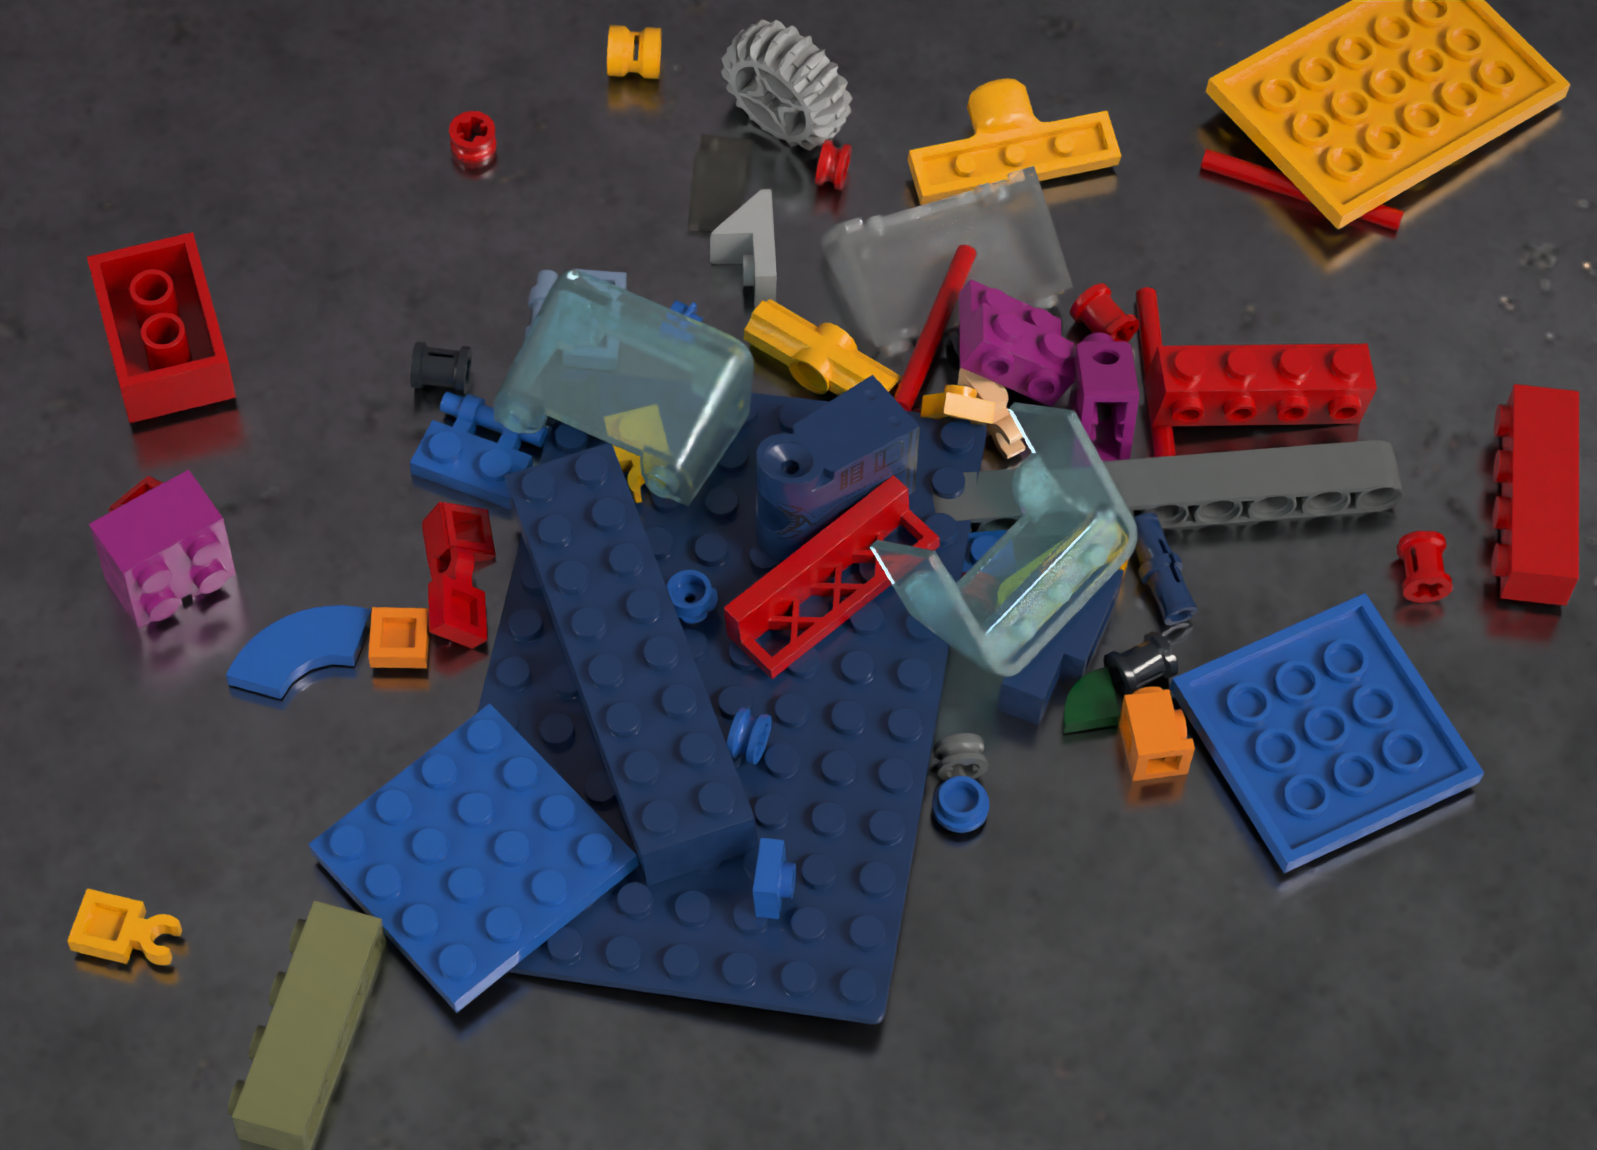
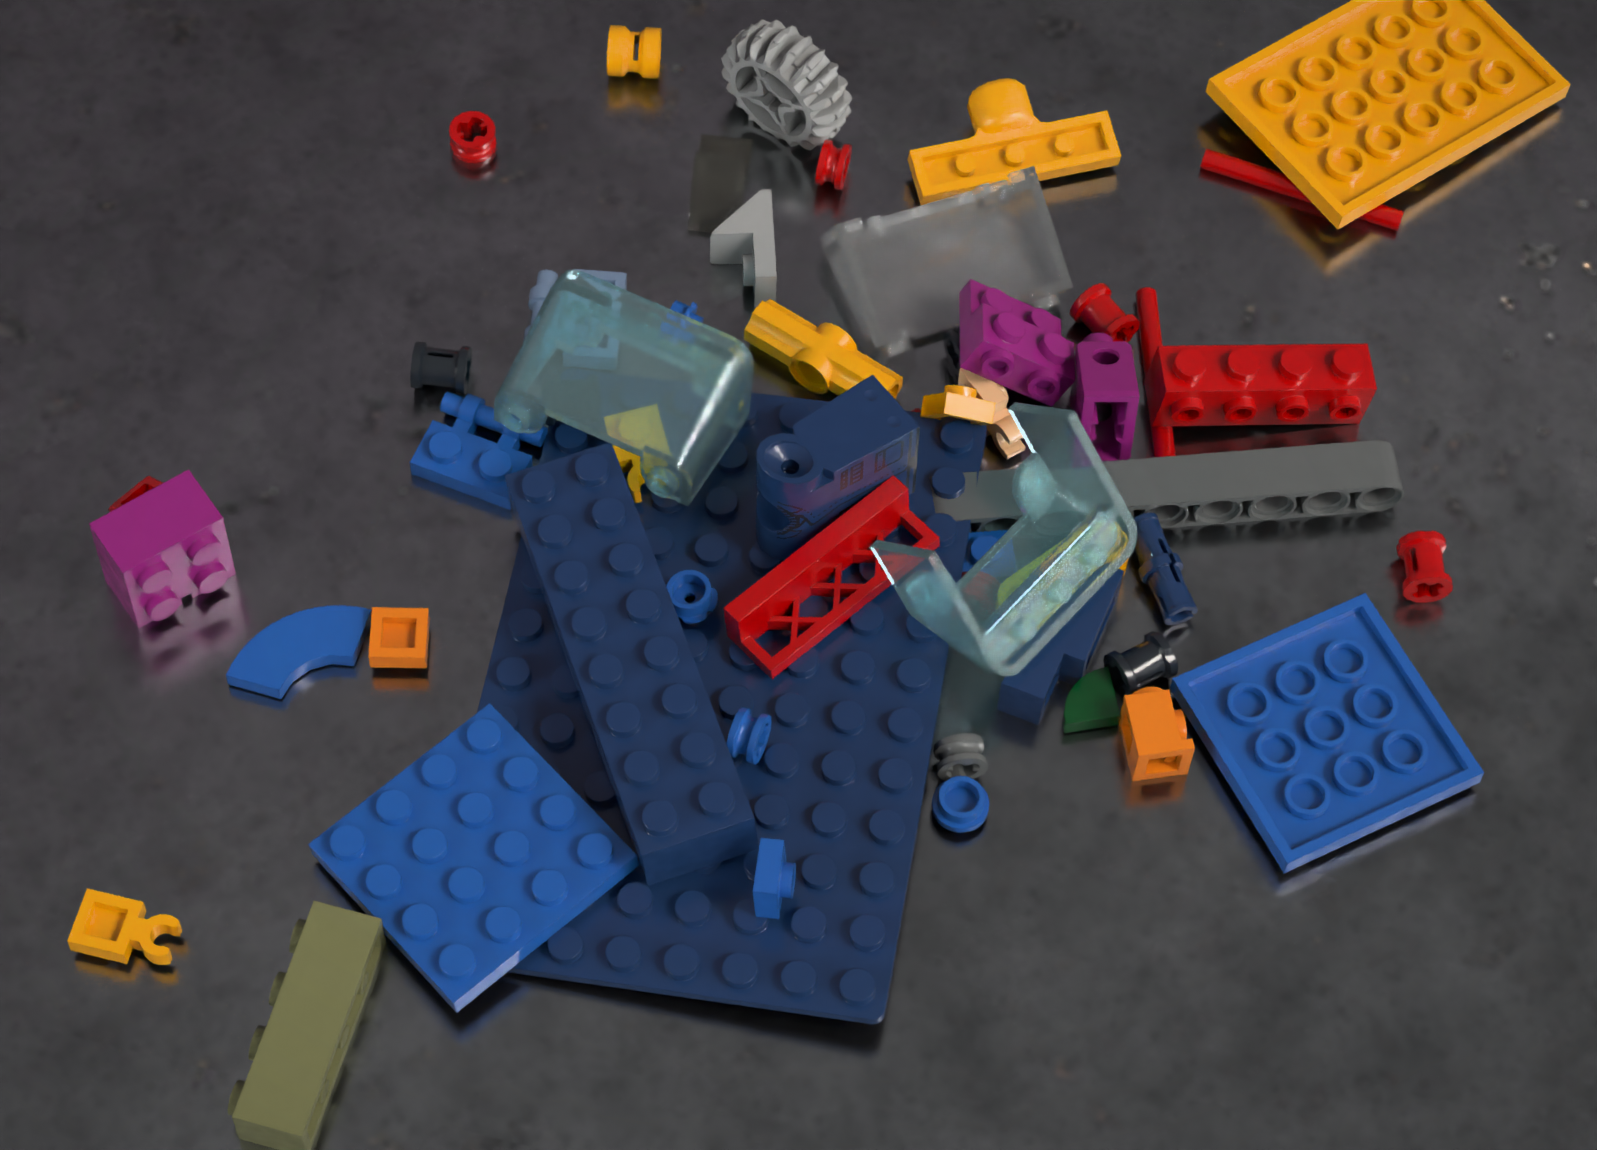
red brick [87,232,236,423] -> none
red slope [422,502,496,567] -> none
red plate [428,545,487,649] -> none
red bar [893,244,977,412] -> none
red brick [1492,384,1579,606] -> none

